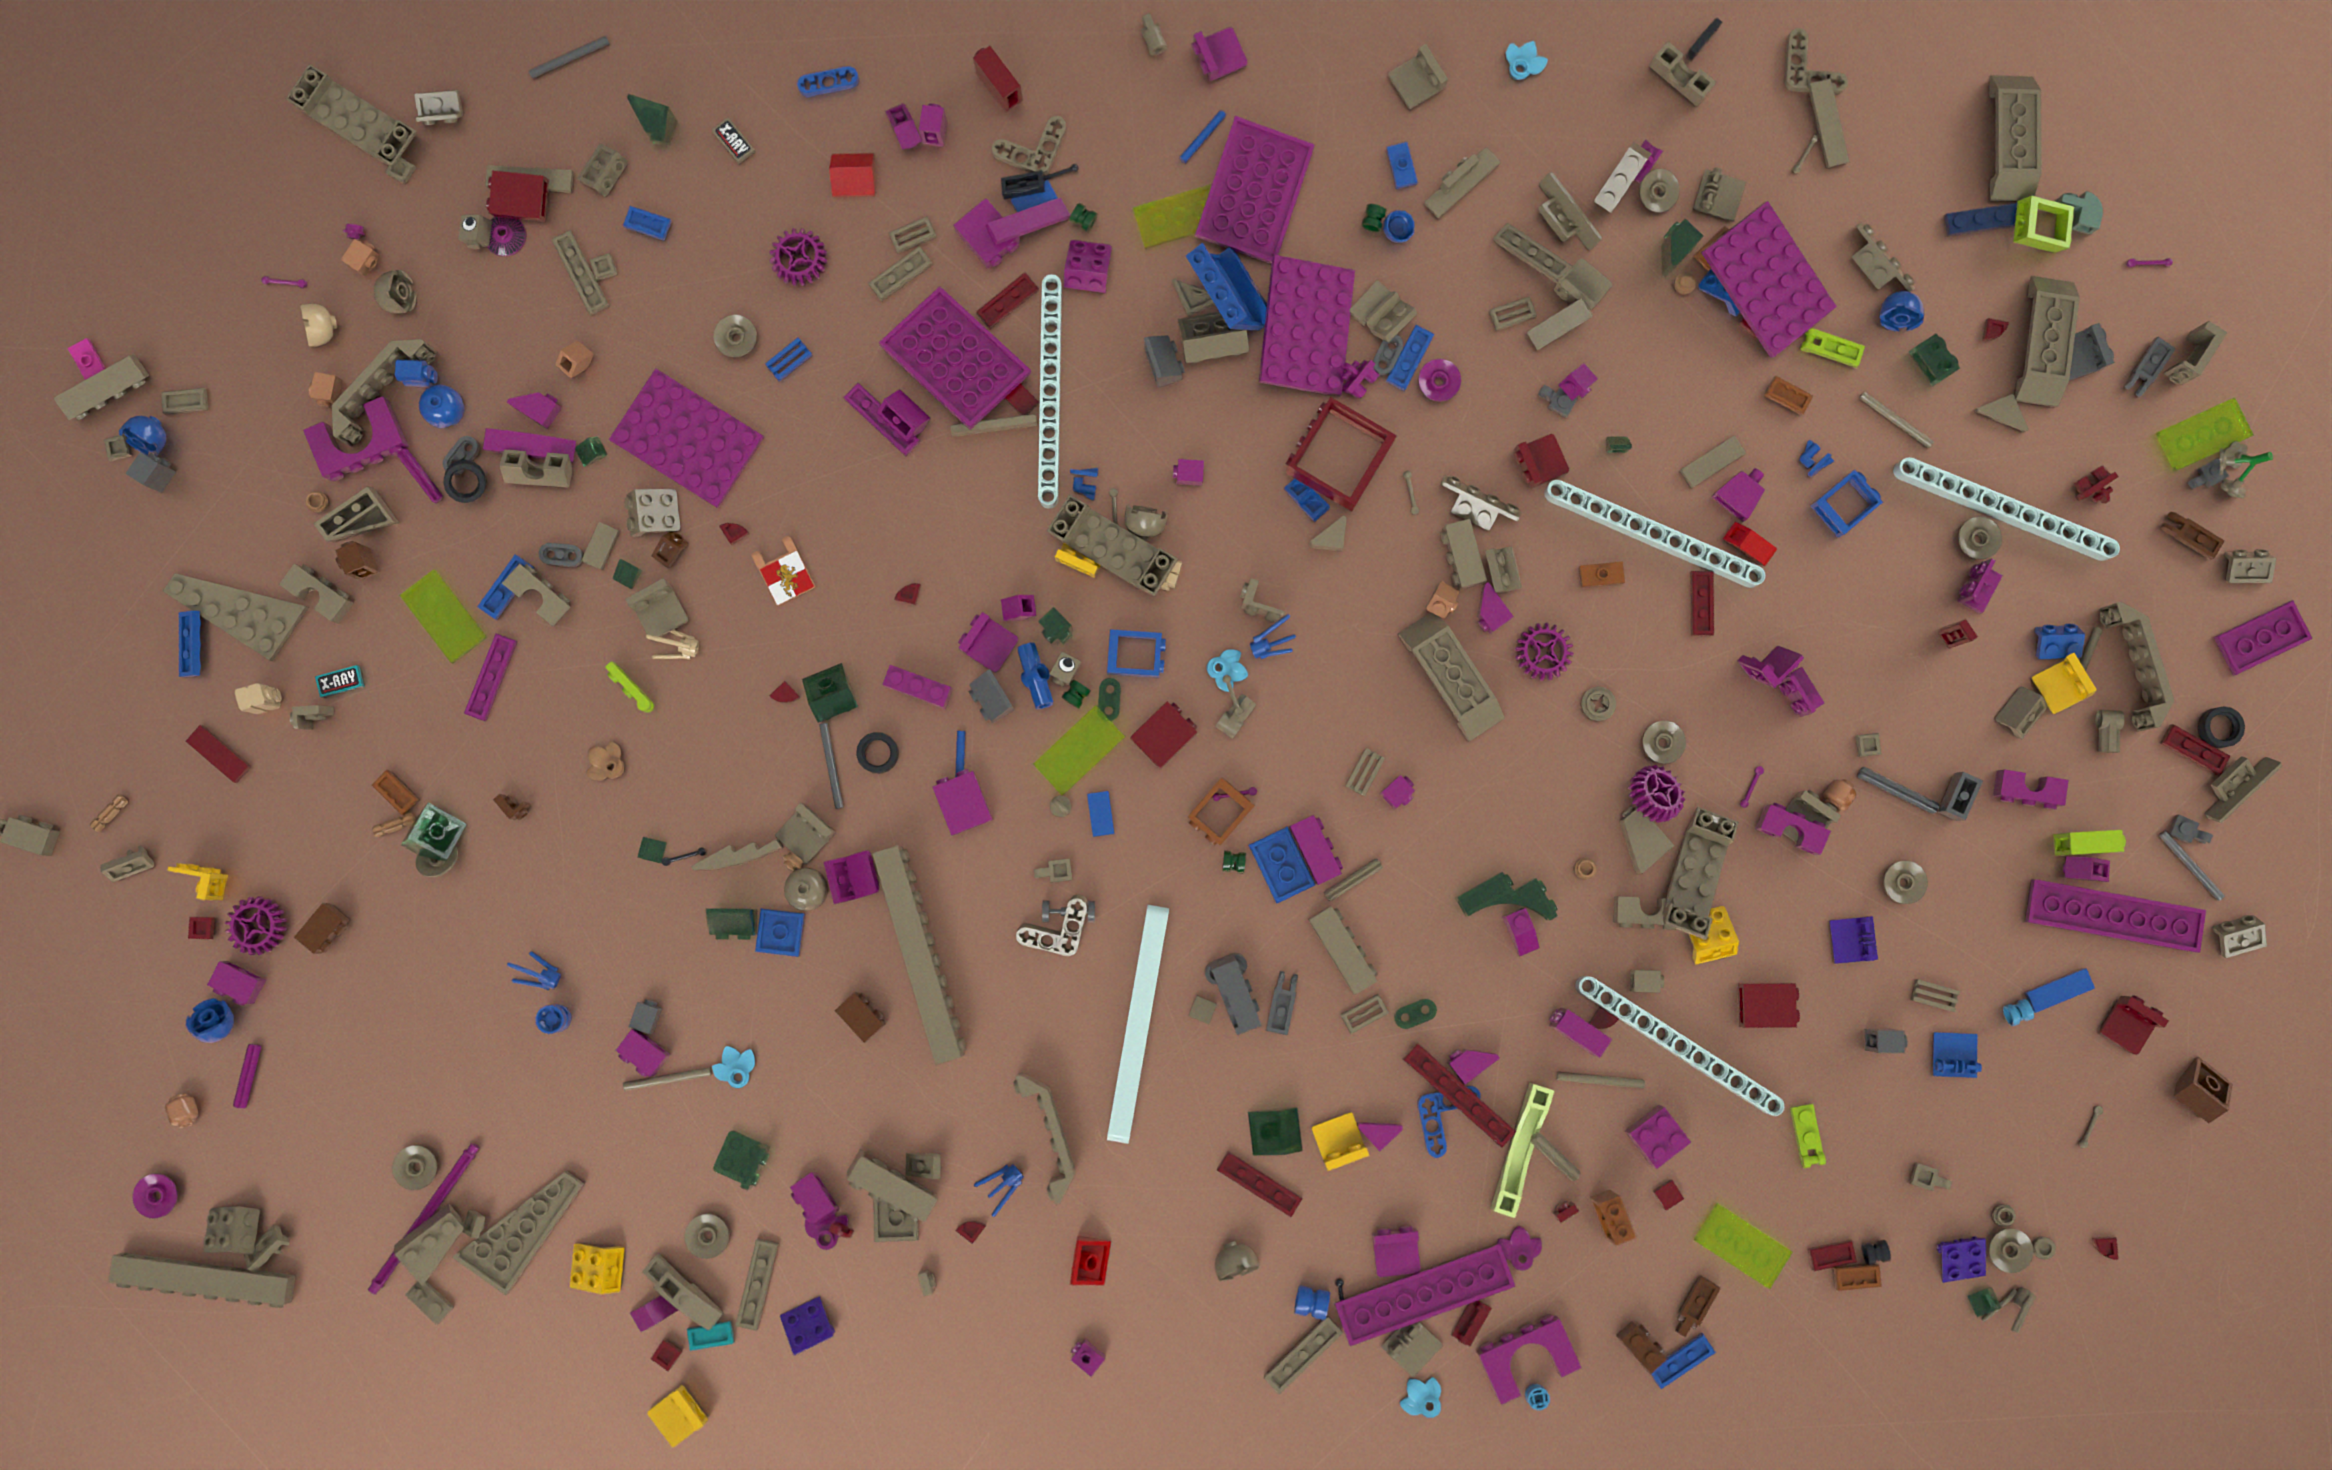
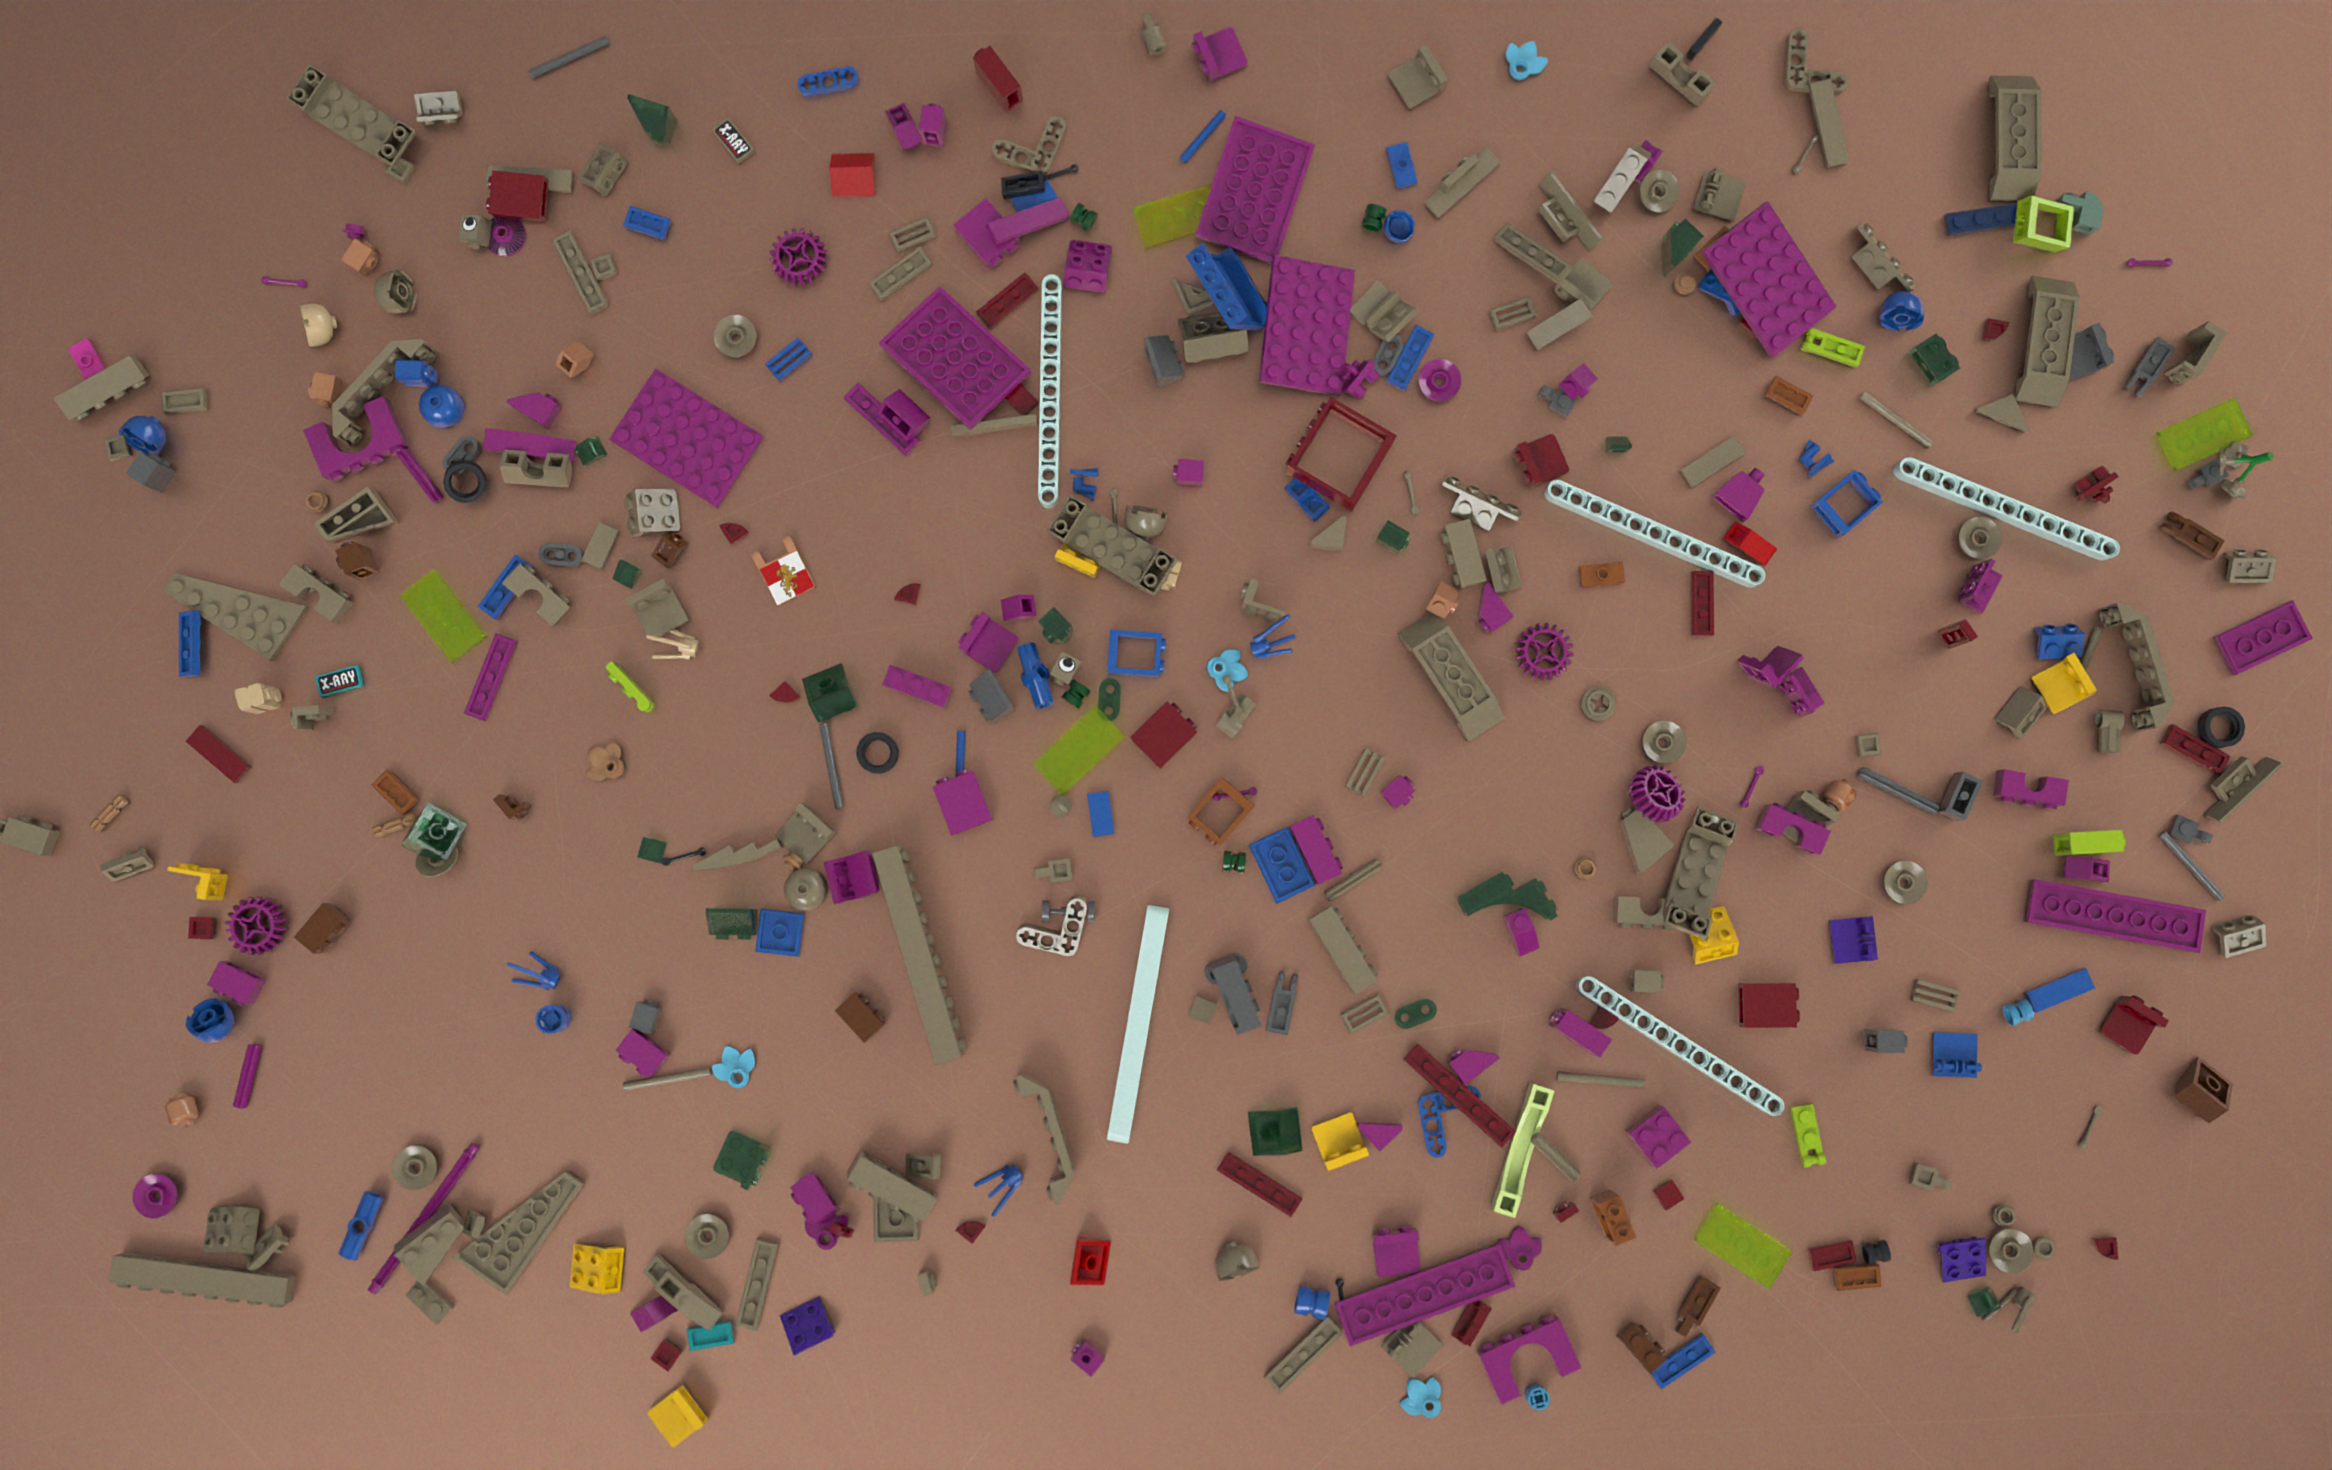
none -> blue piece [338,1191,384,1261]
none -> clear green brick [1375,520,1411,554]

